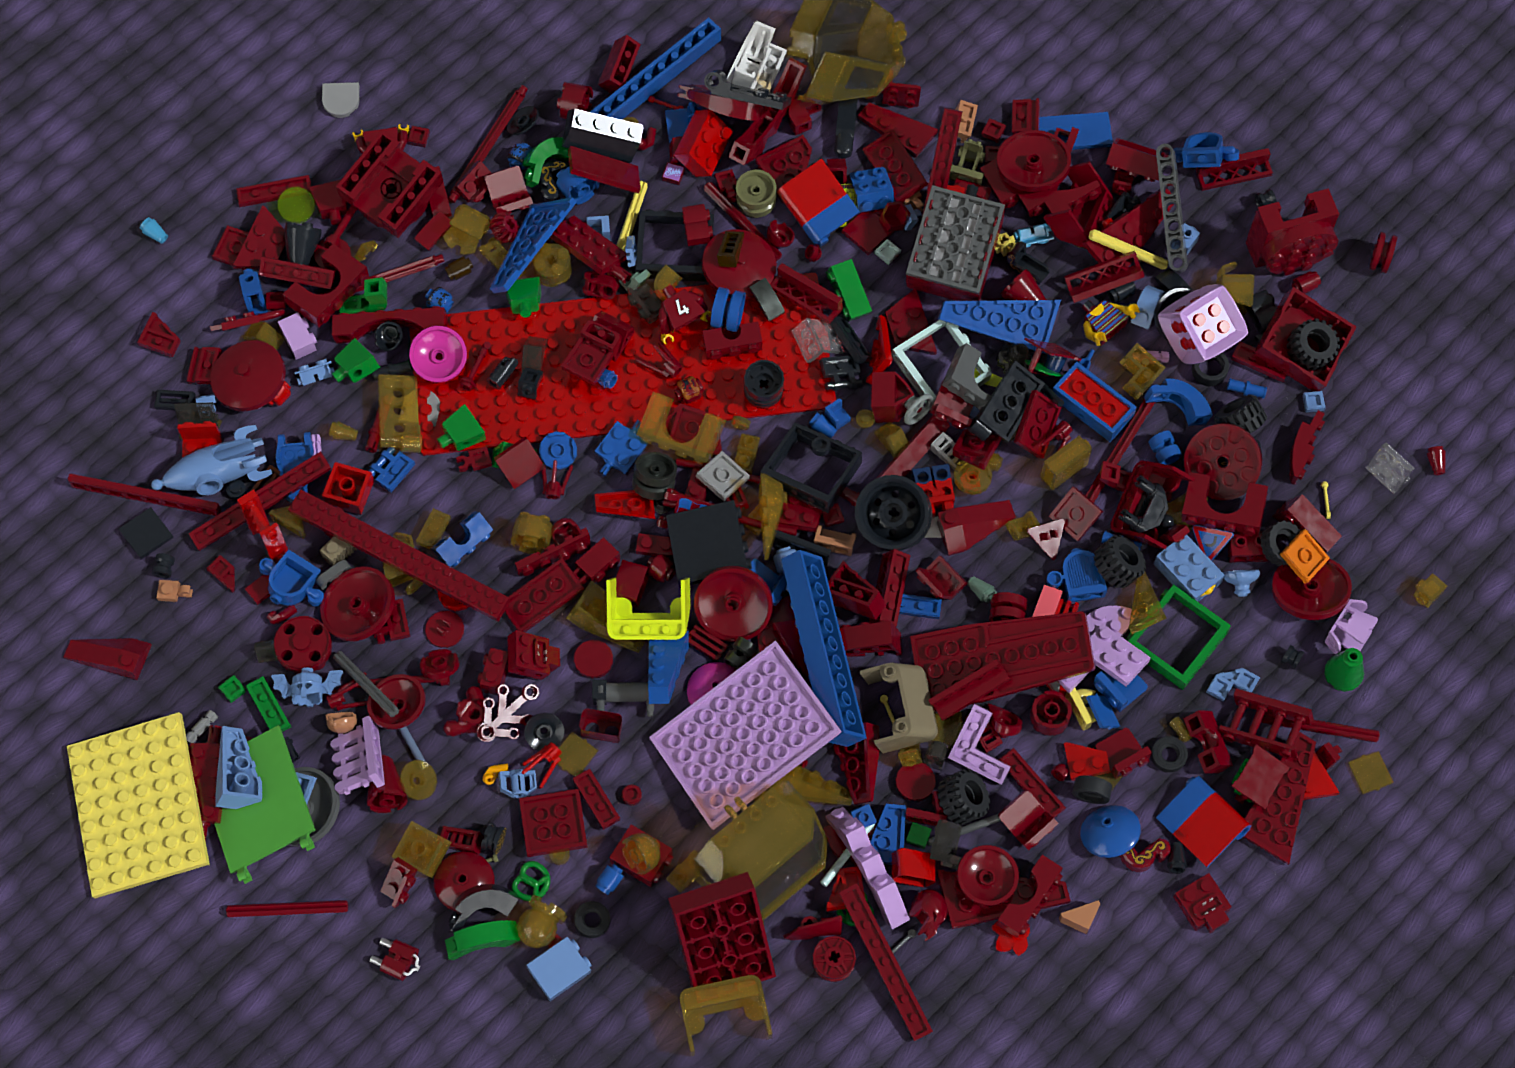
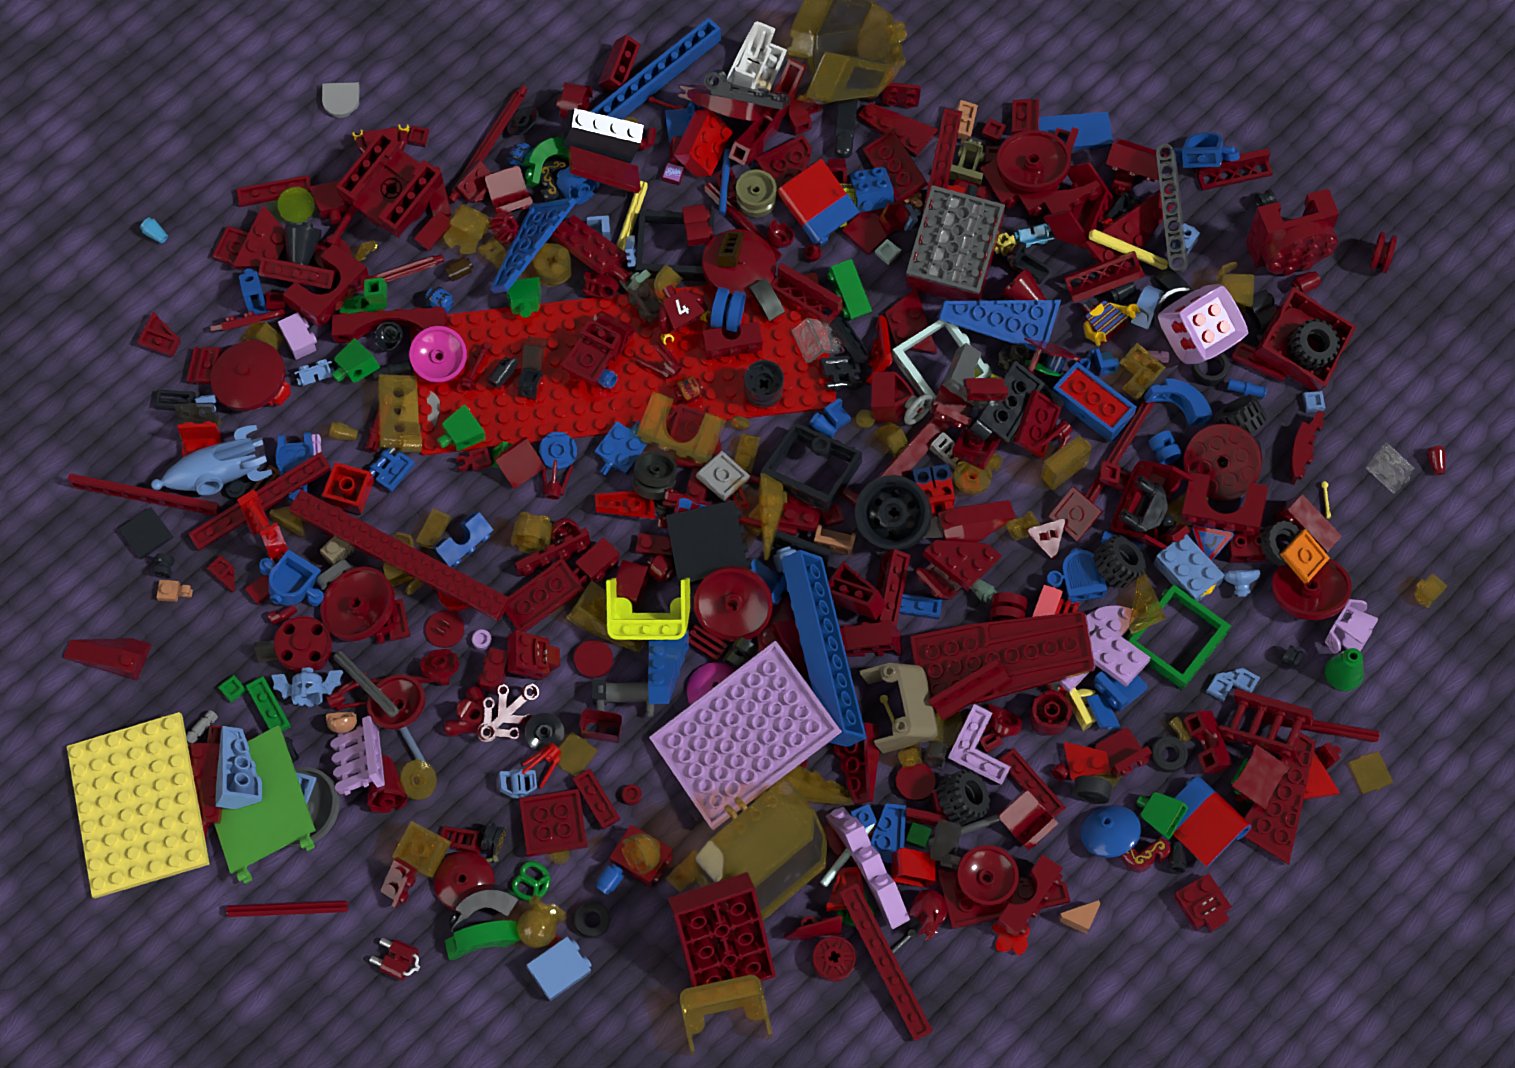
light orange arm [483,763,509,785] -> none
none -> lavender tile [472,629,492,650]
none -> blue bar [718,149,731,215]
none -> dark red plate [922,540,1002,591]
none -> dark red panel [965,378,1009,401]
none -> blue panel [1093,348,1120,376]
none -> green torso [1136,792,1189,840]

